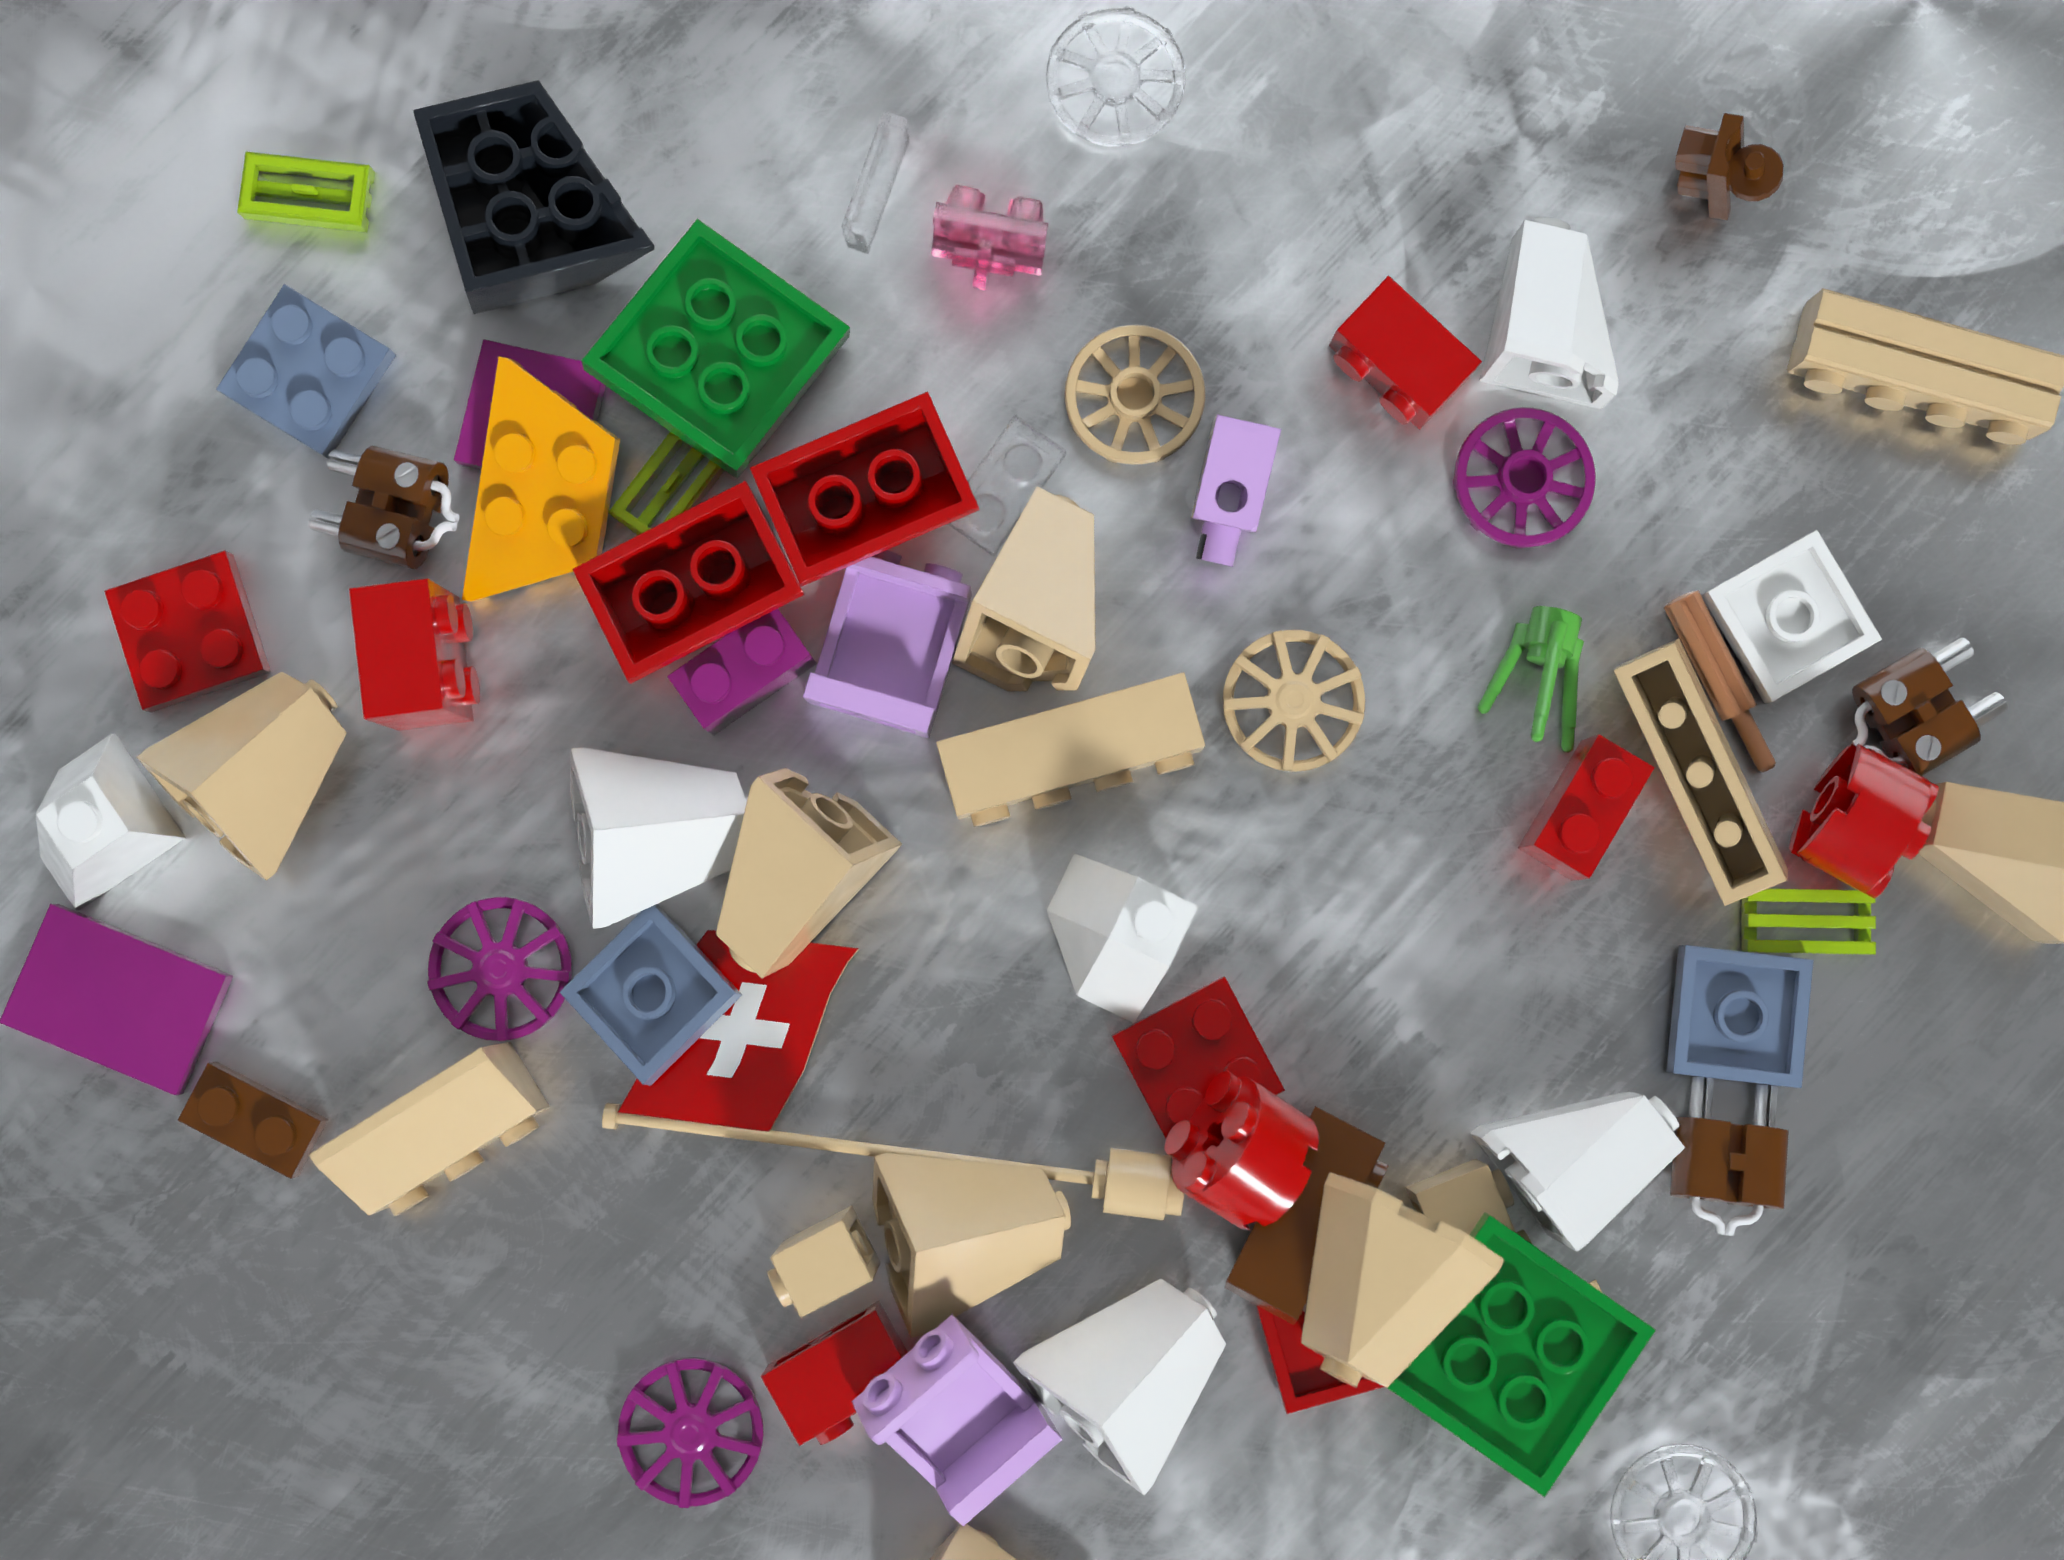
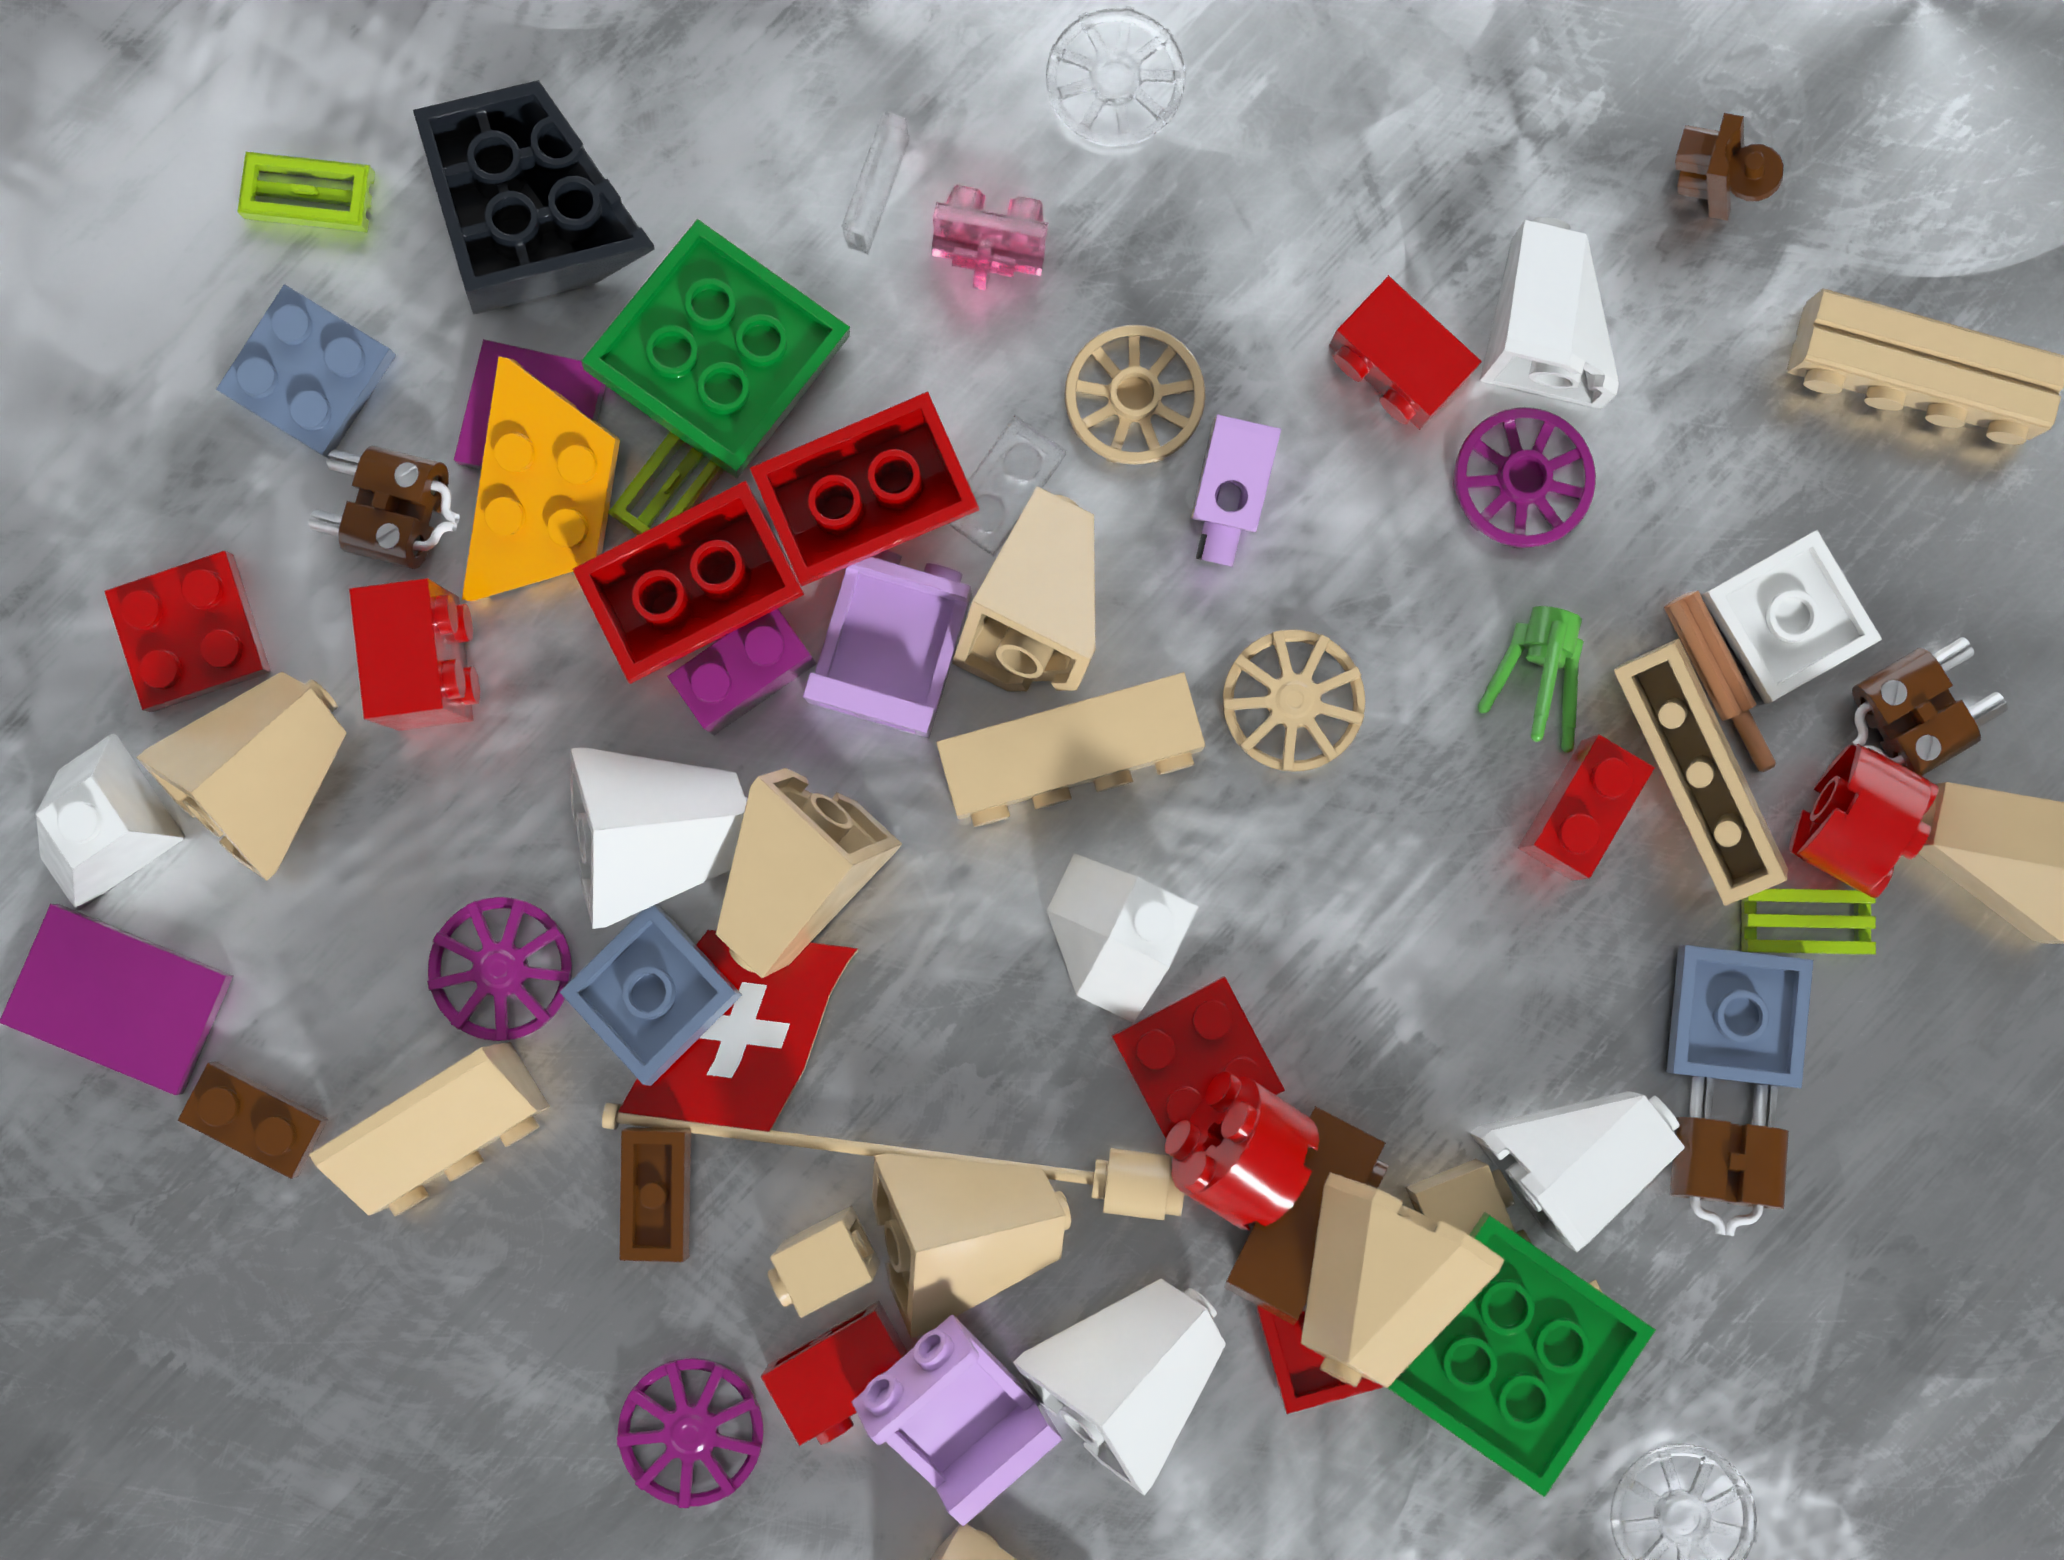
none -> reddish brown plate [619,1127,691,1262]

